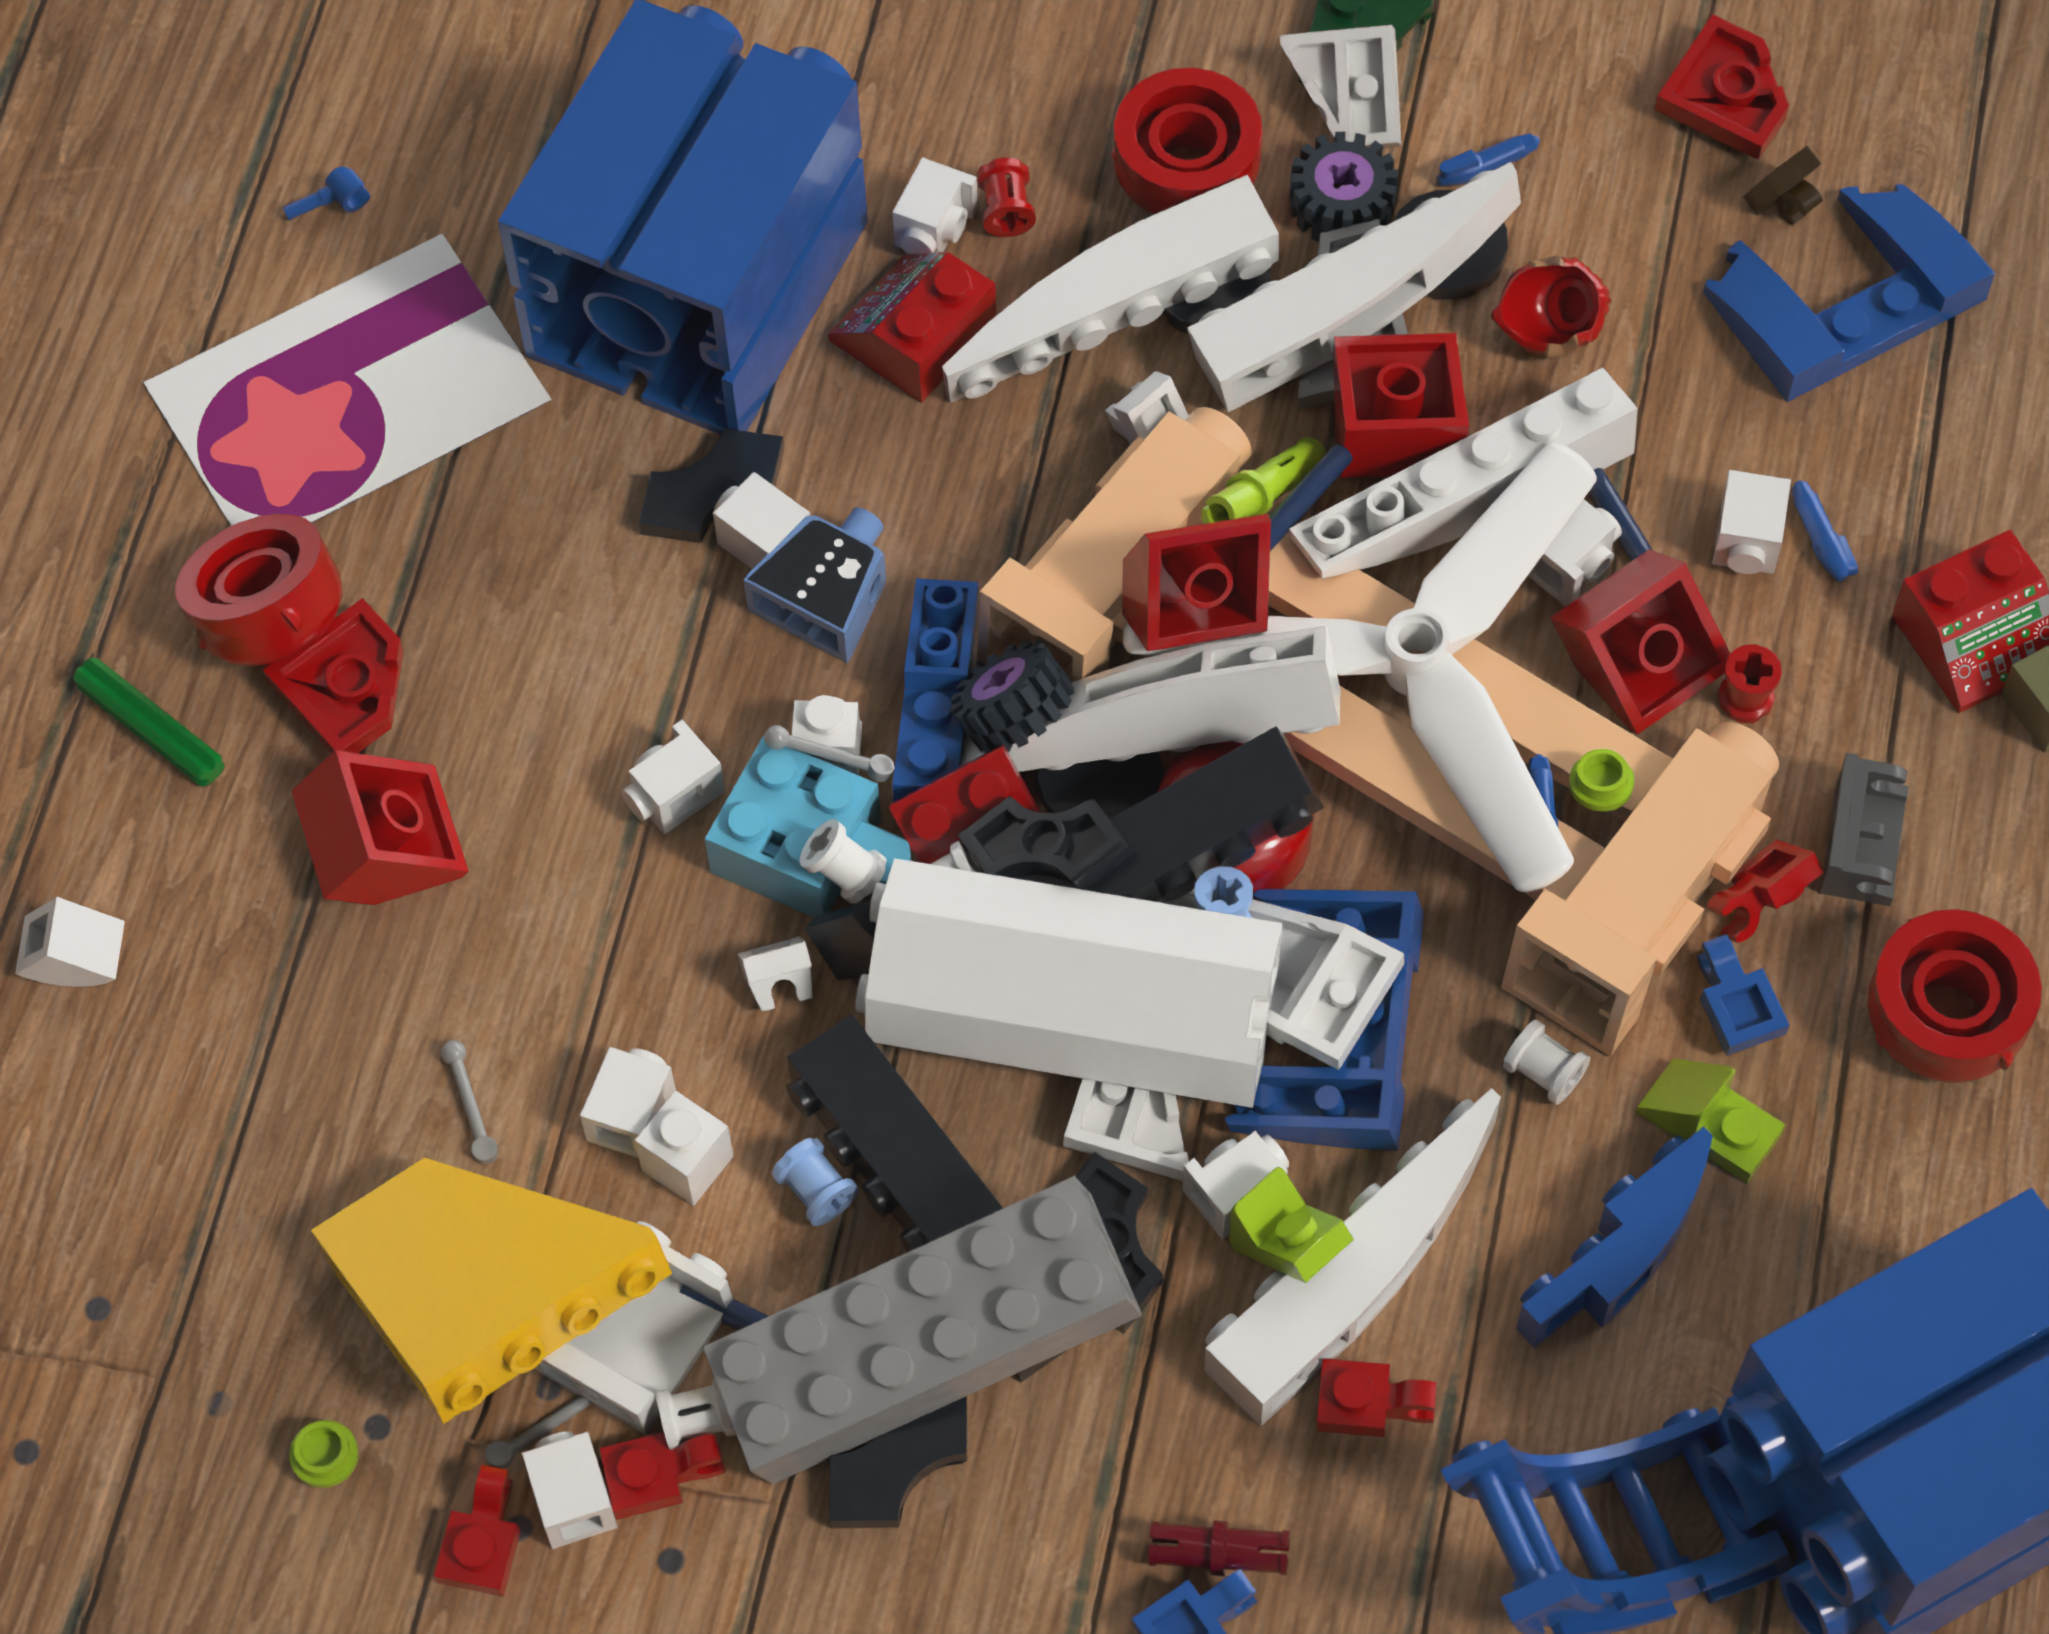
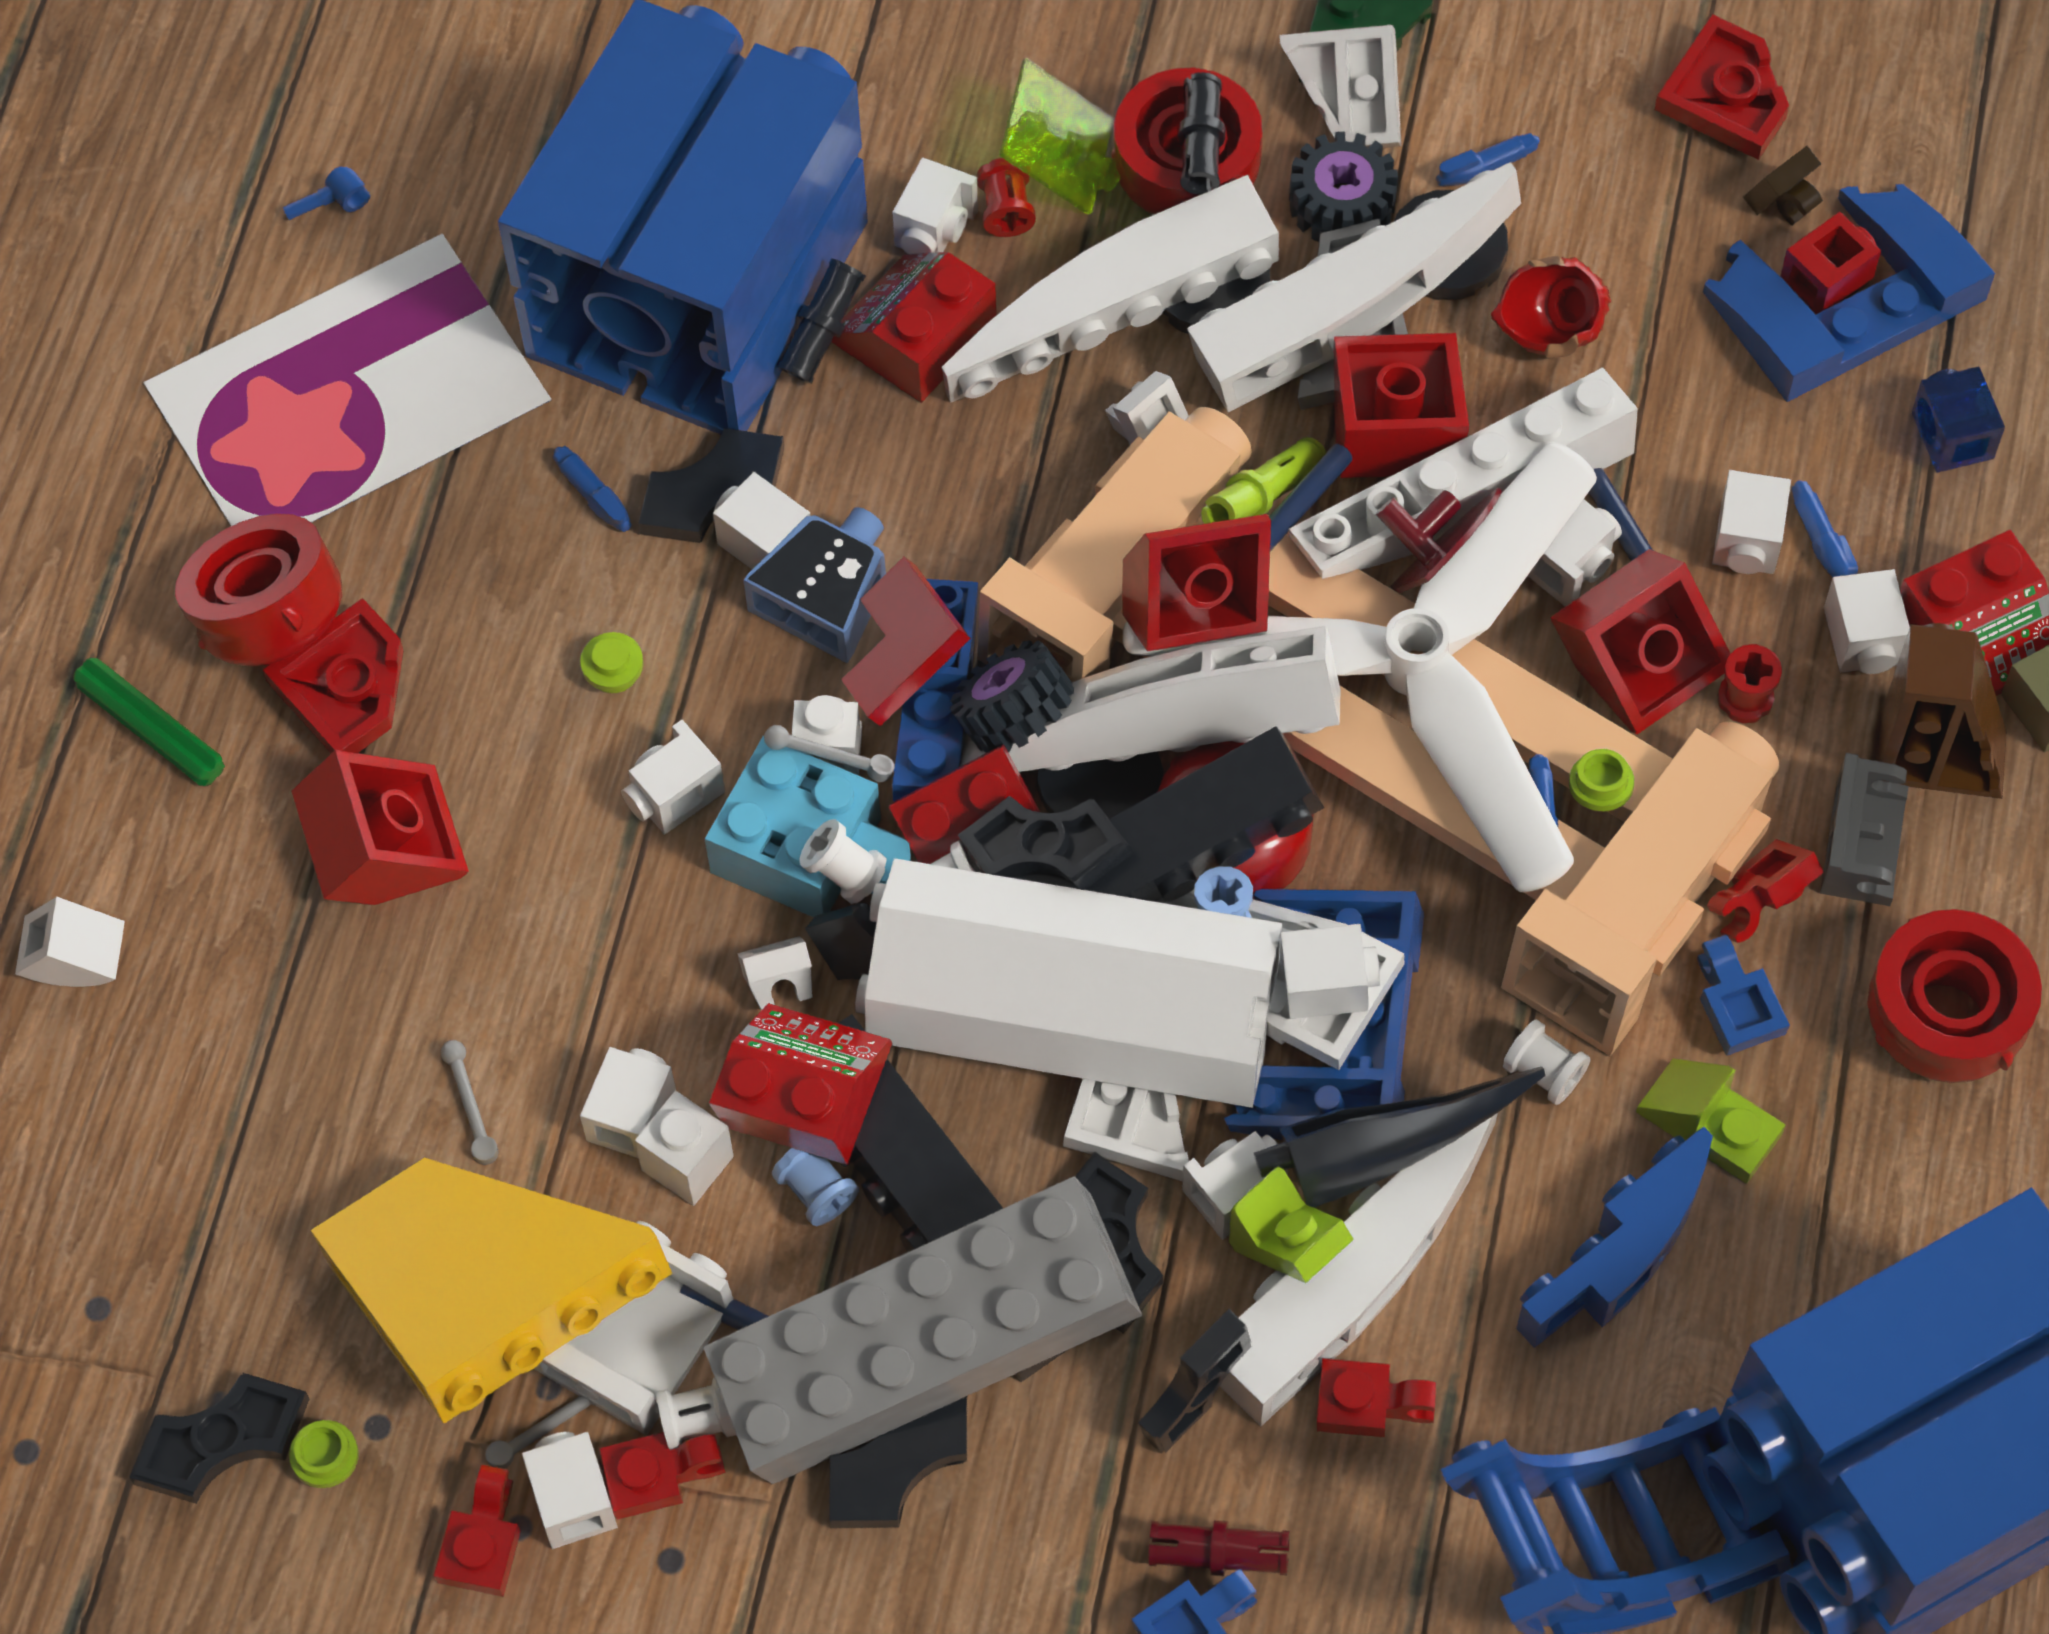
none -> black tile [129,1373,310,1504]
none -> blue piece [553,446,631,532]
none -> lime plate [580,632,644,693]
none -> red slope [709,1003,892,1165]
none -> black pin [777,258,866,384]
none -> tile [841,556,971,726]
none -> clear neon green hinge [999,58,1120,215]
none -> black tile [1138,1309,1251,1454]
none -> black pin [1177,72,1226,194]
none -> black piece [1253,1066,1546,1208]
none -> white brick [1281,924,1380,1019]
none -> dark red shield [1375,487,1502,594]
none -> red brick [1780,212,1881,315]
none -> white brick [1824,569,1910,674]
none -> reddish brown wedge [1877,623,2007,799]
none -> clear blue brick [1911,366,2005,473]

